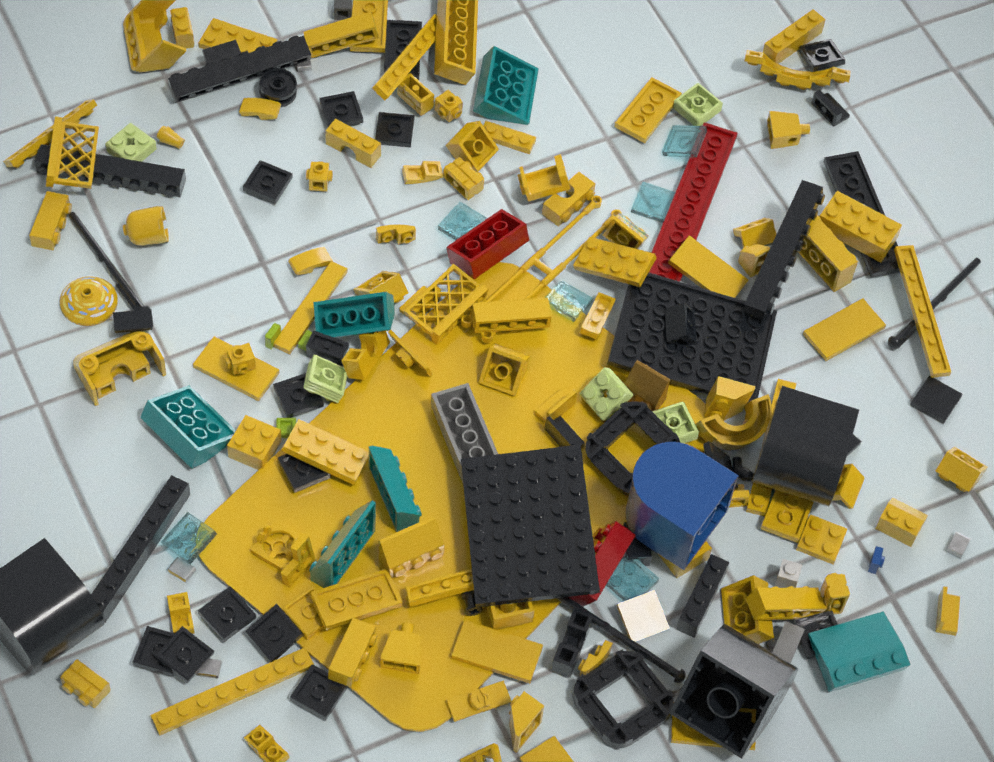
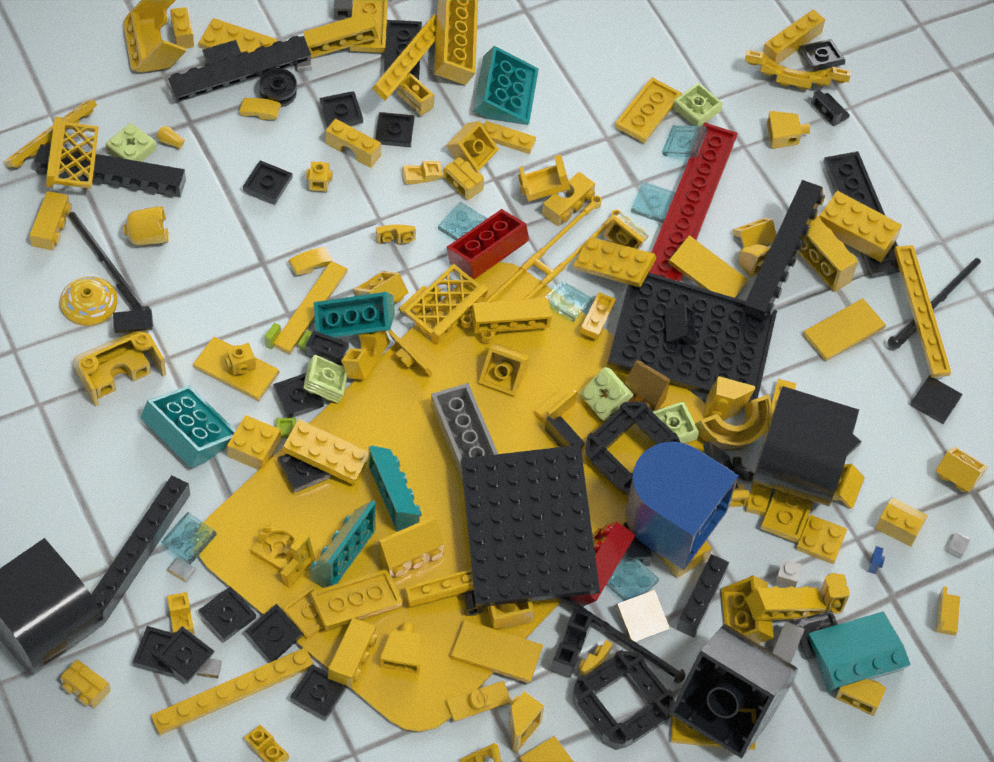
yellow brick [434,90,463,122] -> none
none -> yellow slope [835,679,887,716]

